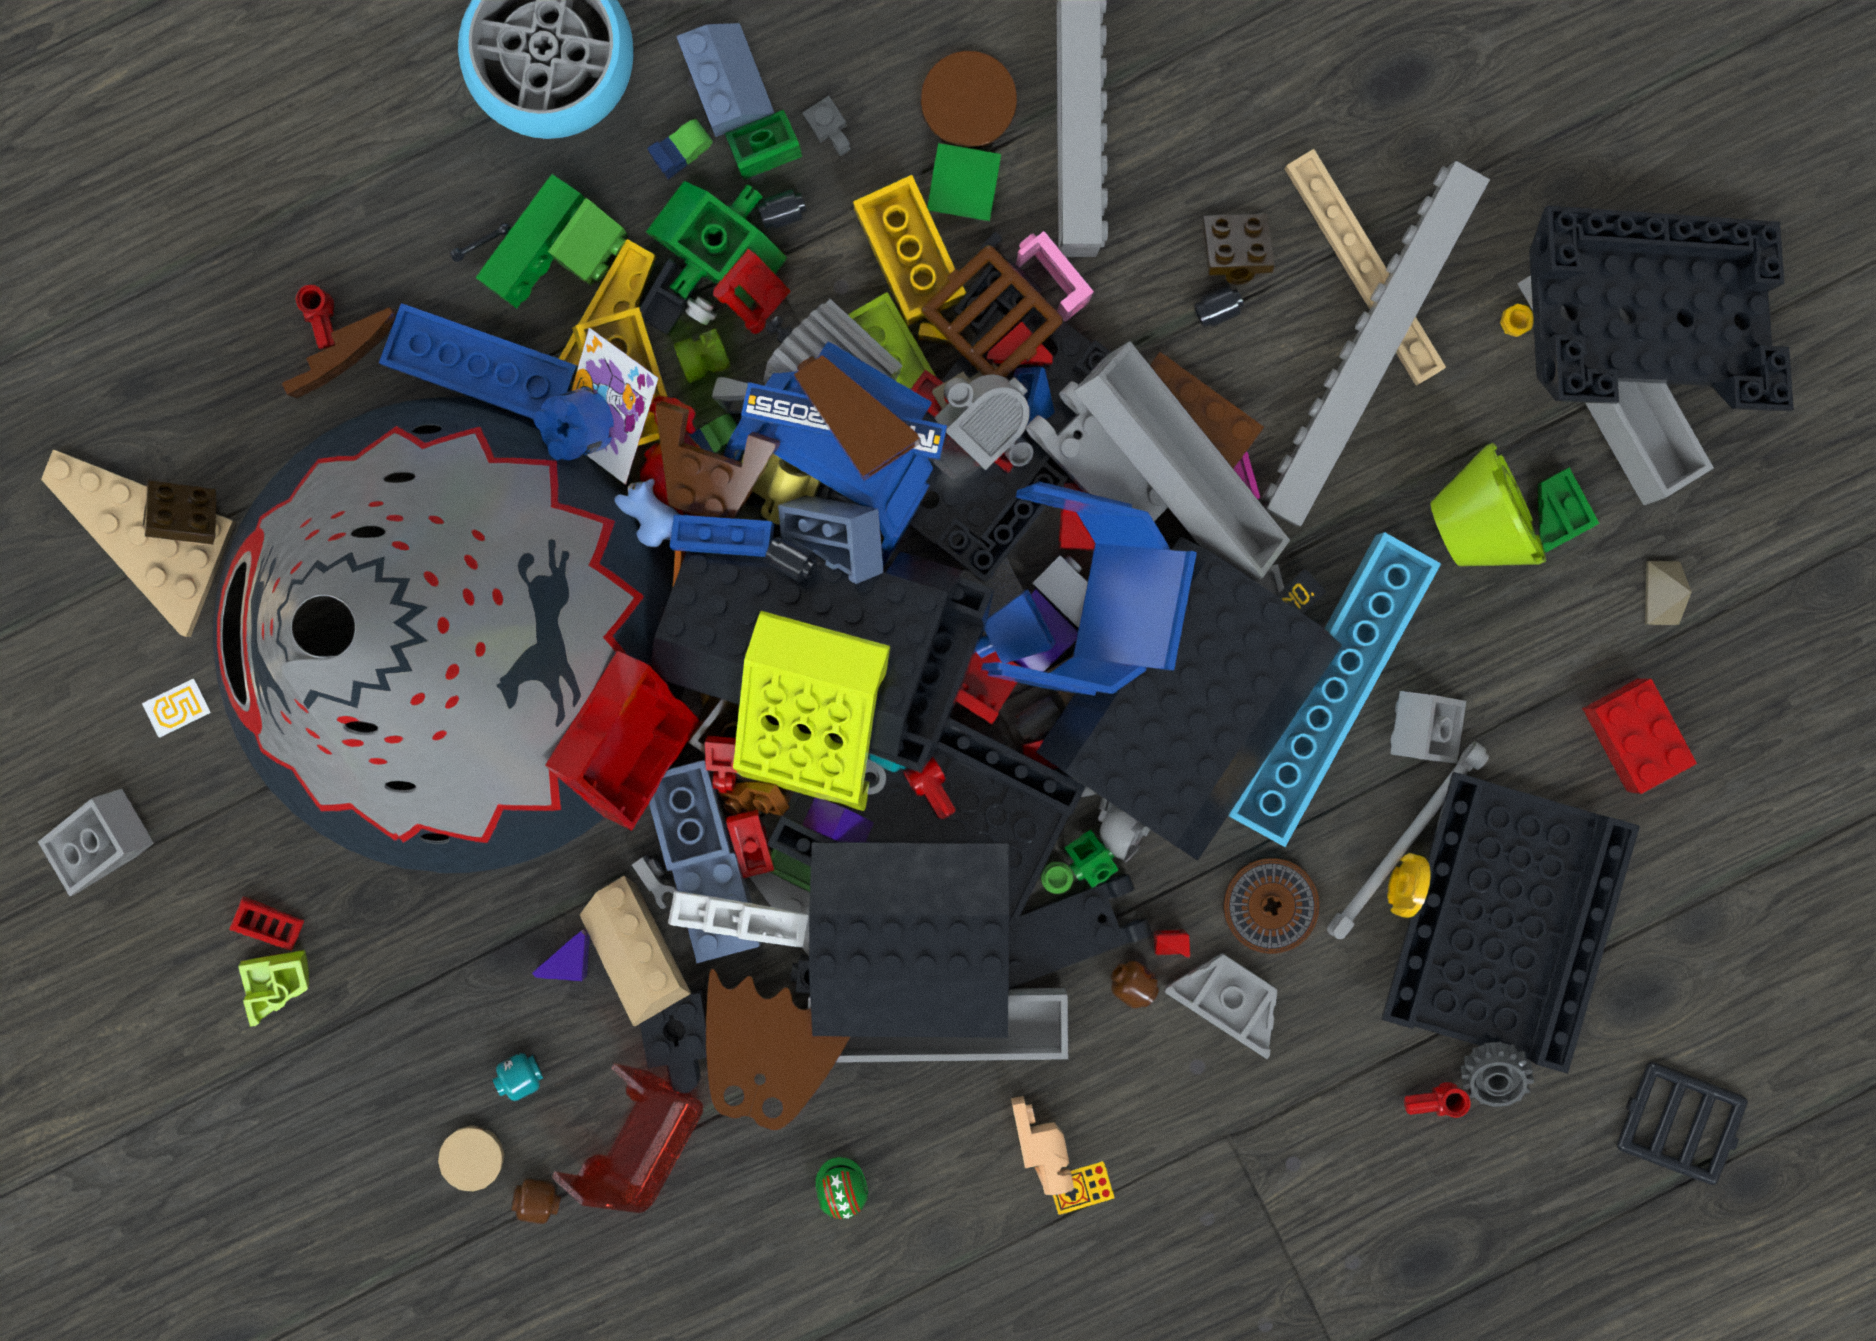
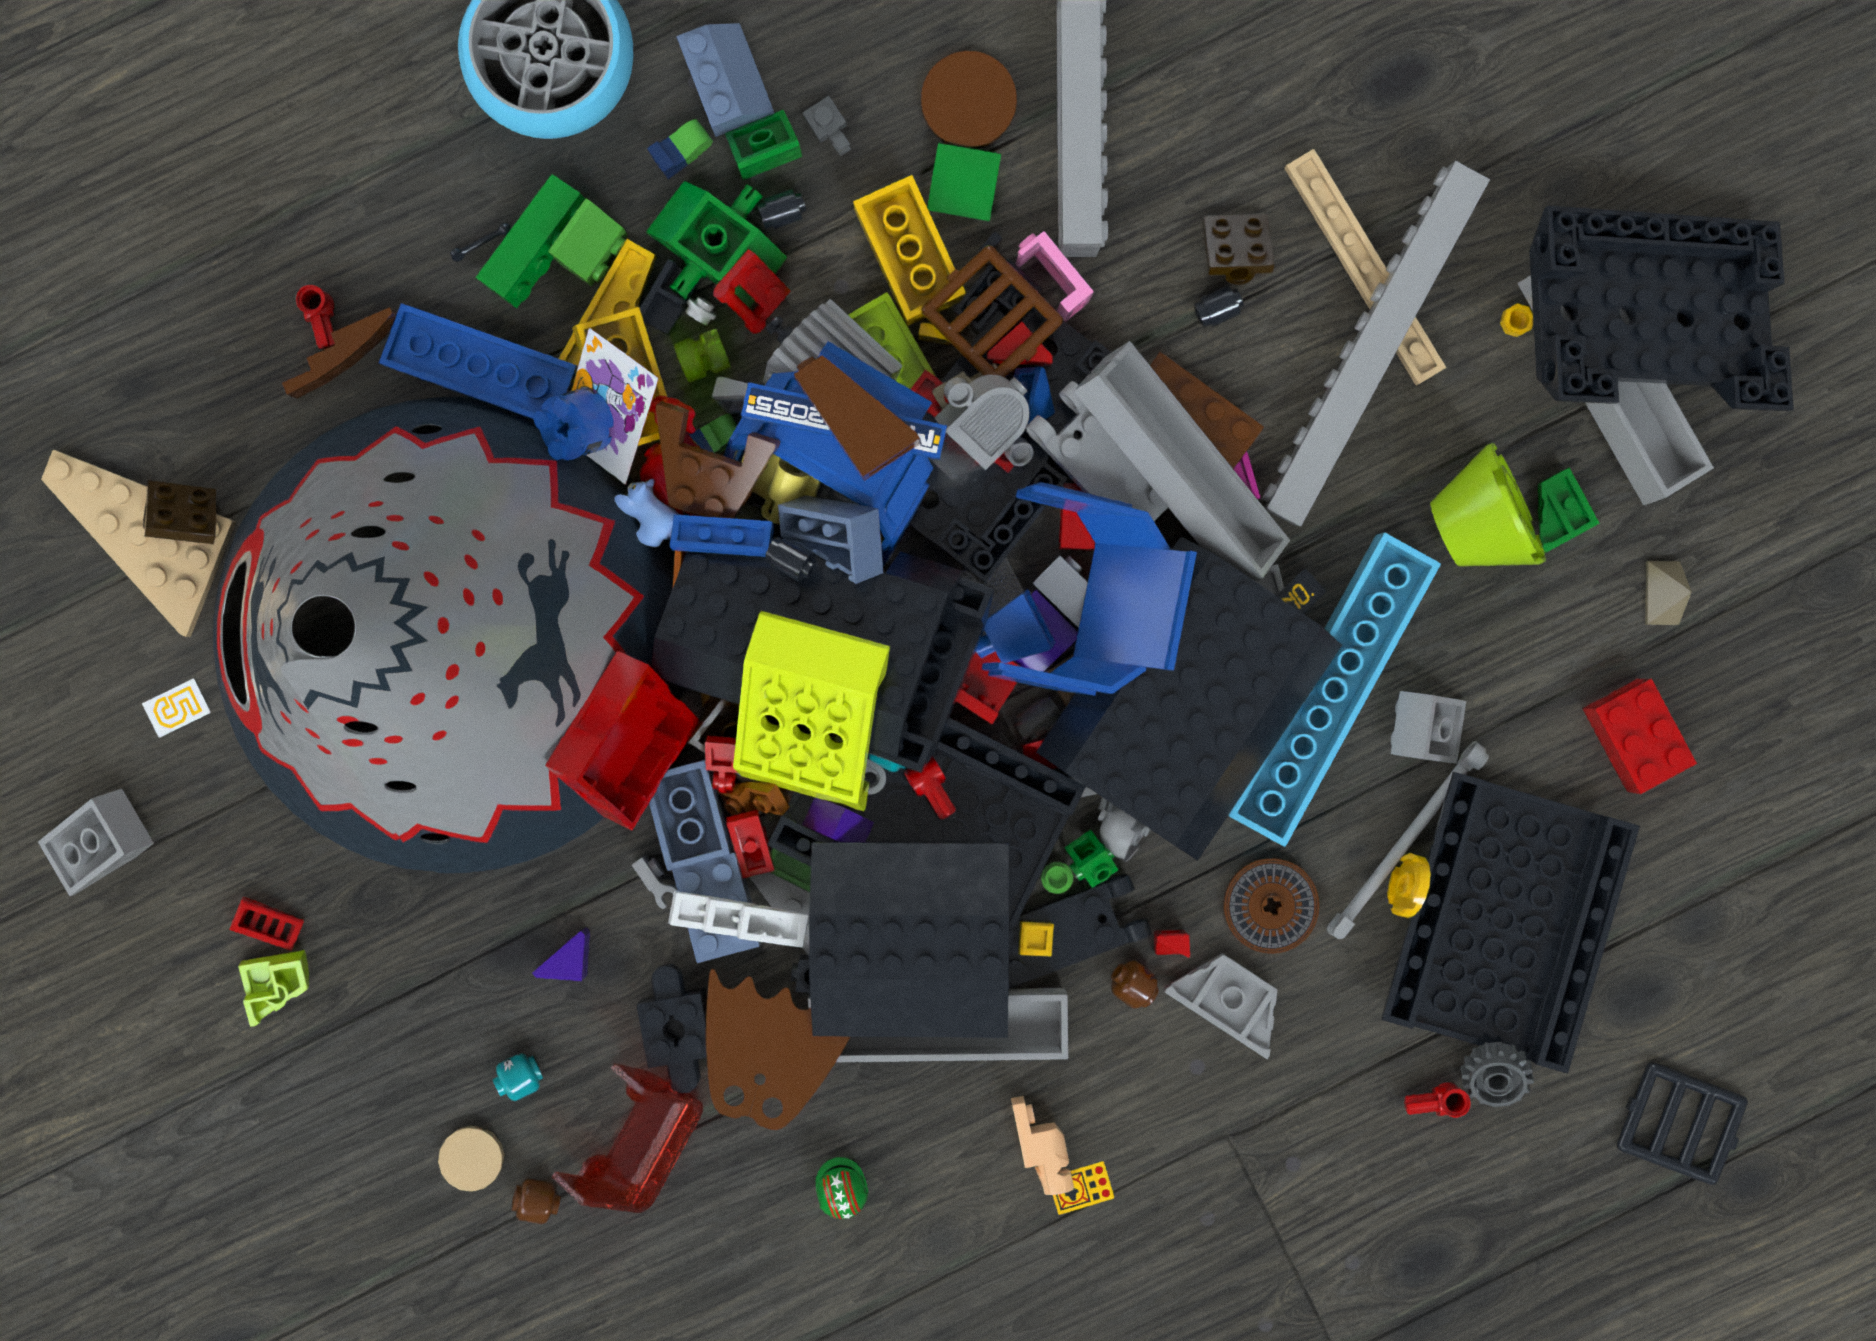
tan slope [580,876,691,1026] -> none
none -> yellow tile [1018,921,1054,956]

